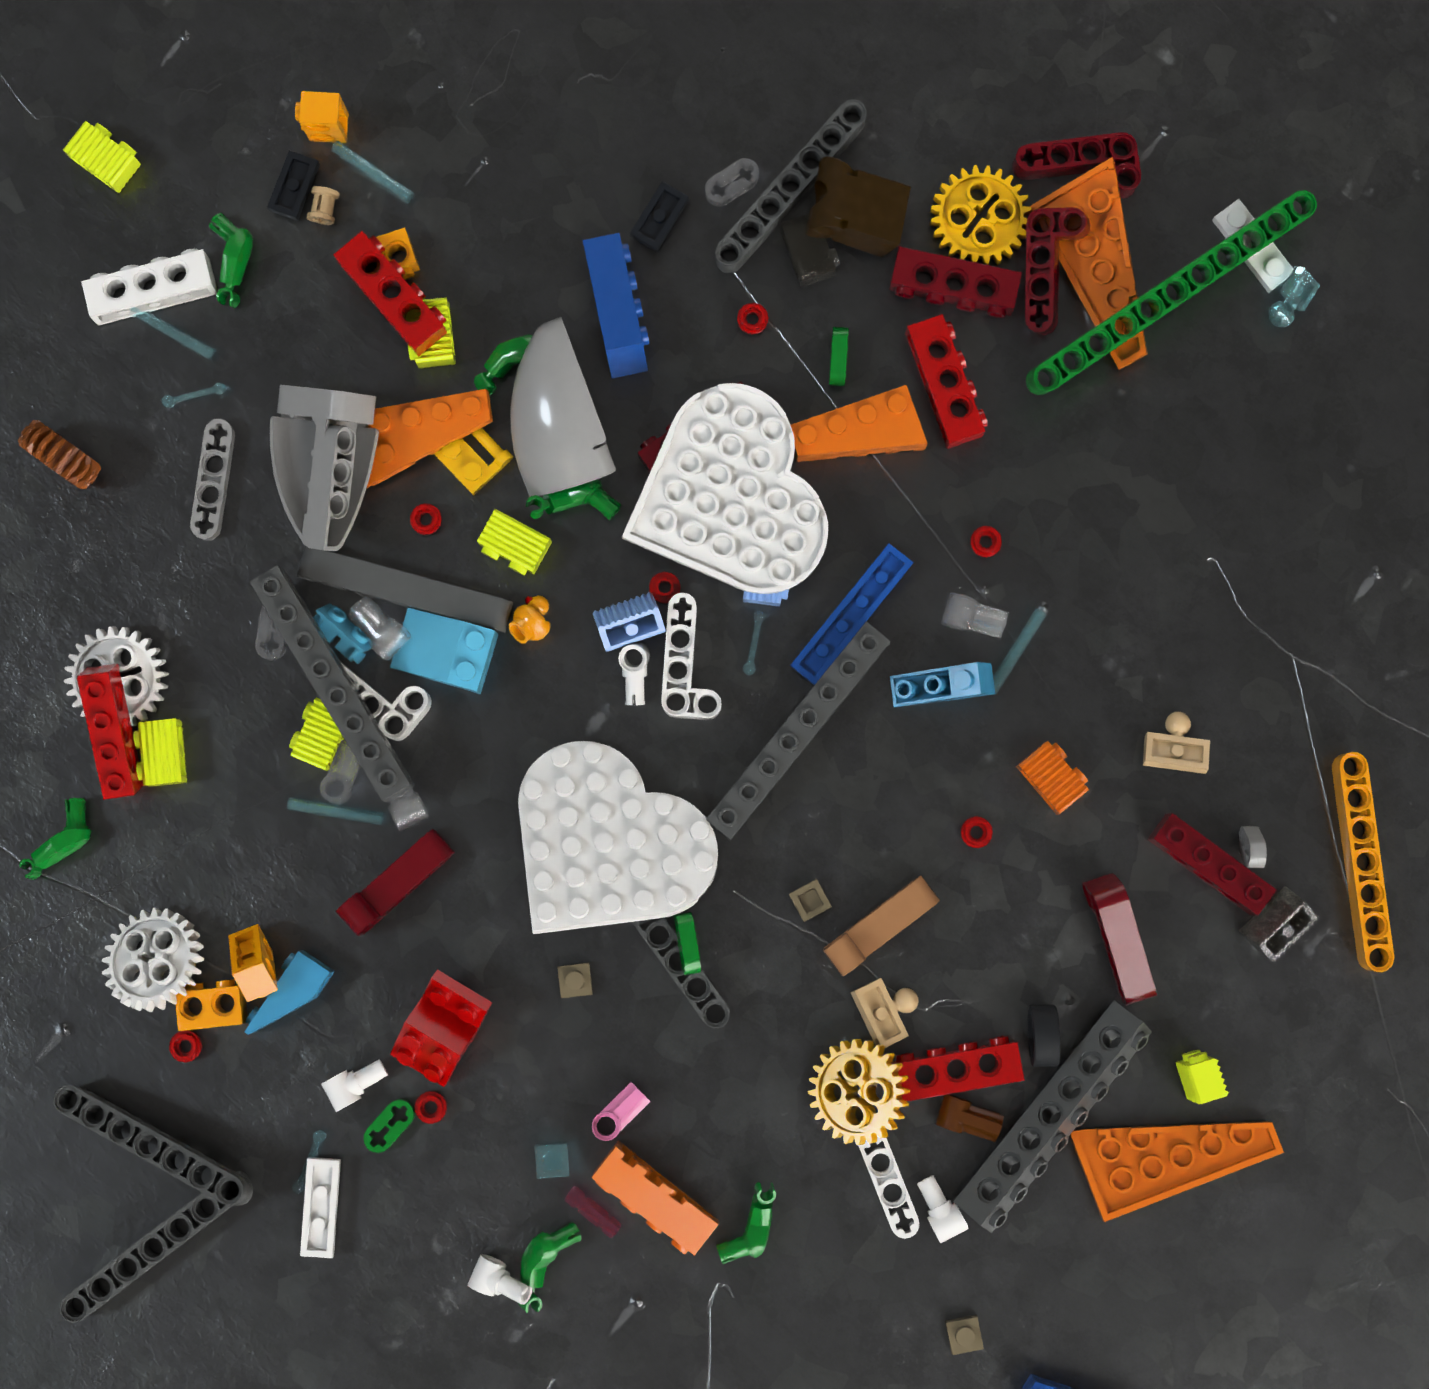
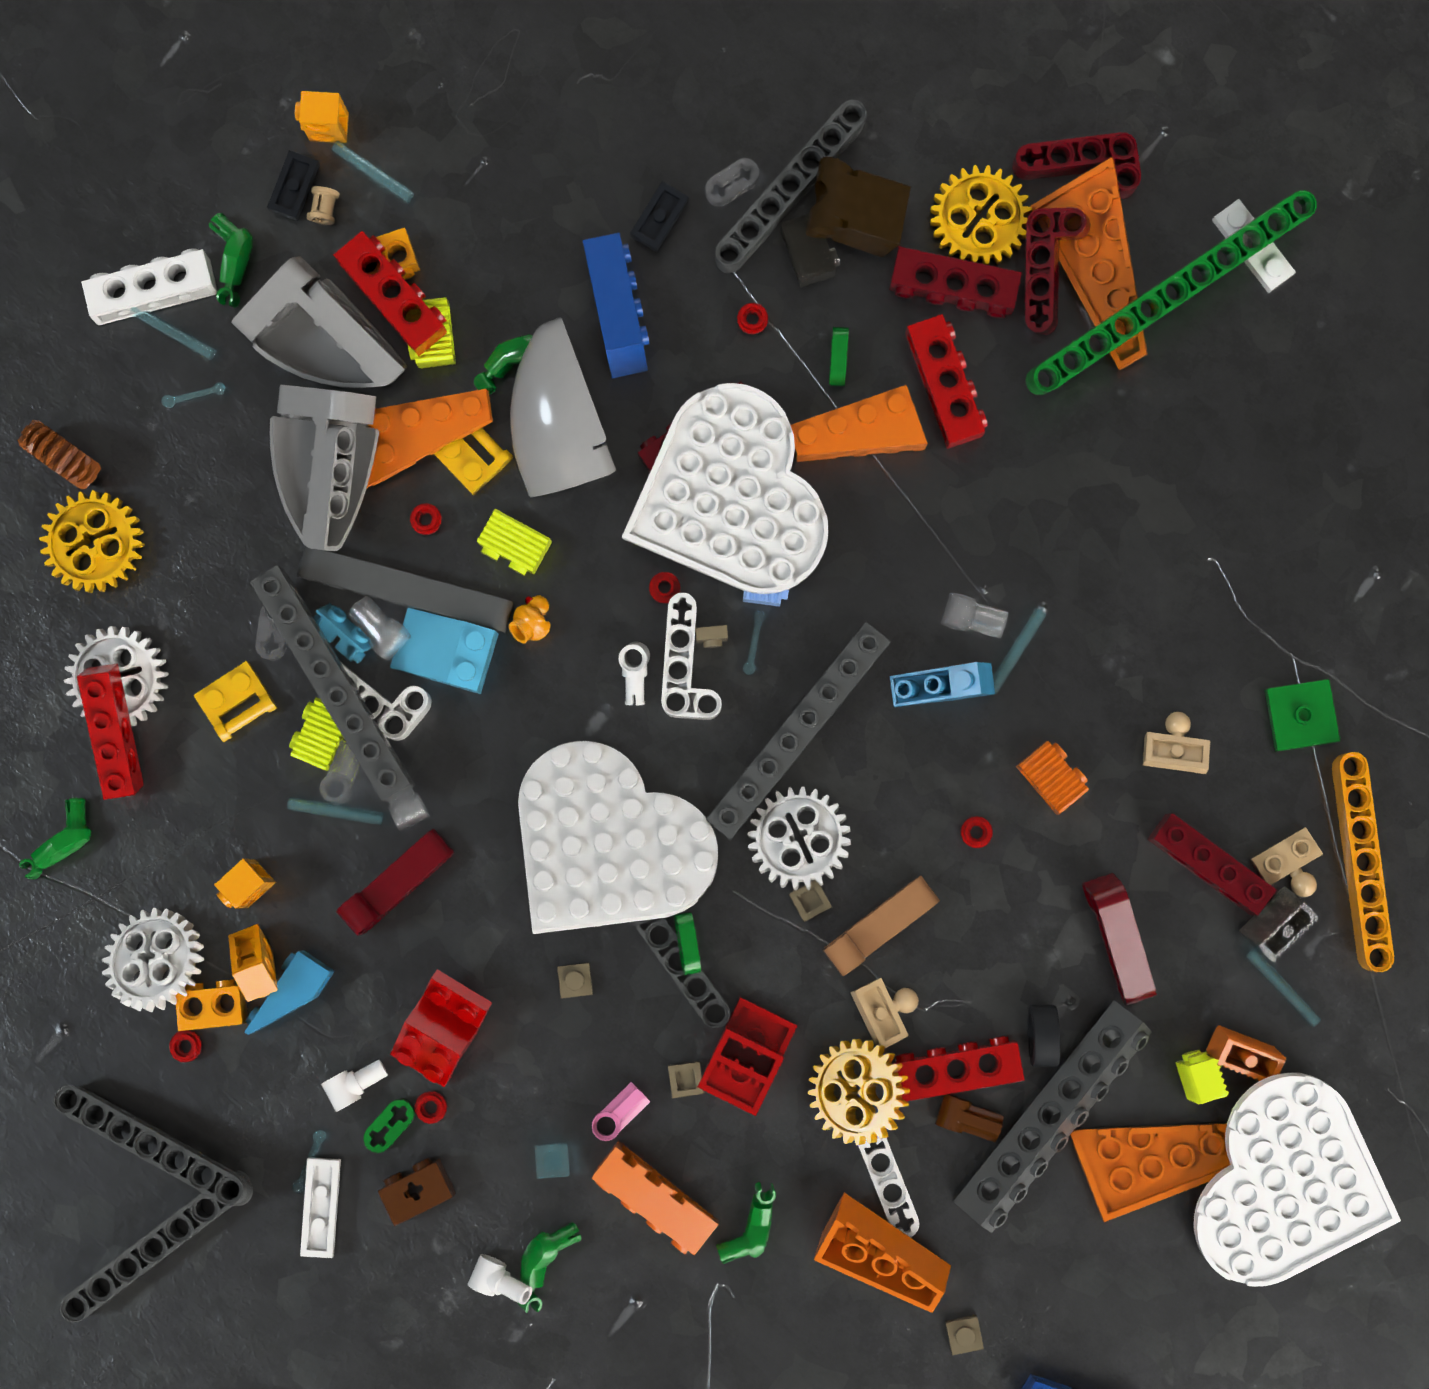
neon yellow brick [63,121,141,193] -> none
neon yellow brick [133,718,187,787] -> none
light grey beam [190,419,235,541] -> none
green arm [526,479,622,521] -> none
clear pink axle [565,1187,621,1238] -> none
light blue brick [593,592,666,652] -> none
blue plate [790,543,914,685] -> none
white pin [917,1175,969,1244] -> none
red plate [970,526,1002,558] -> none
light grey beam [1238,826,1267,868] -> none
clear light blue plate [1268,266,1320,327] -> none
none -> yellow gear [39,490,145,593]
none -> yellow plate [193,661,278,743]
none -> light orange brick [214,858,277,909]
none -> light grey panel [231,256,407,388]
none -> reddish brown brick [378,1157,456,1226]
none -> dark tan plate [668,1061,704,1098]
none -> dark tan plate [695,625,728,648]
none -> red bracket [697,997,798,1116]
none -> white gear [747,787,851,890]
none -> orange wedge [814,1192,951,1313]
none -> white plate [1194,1073,1401,1287]
none -> orange brick [1206,1025,1286,1081]
none -> clear light blue piece [1246,948,1321,1027]
none -> tan plate [1250,827,1323,897]
none -> green plate [1265,679,1340,752]

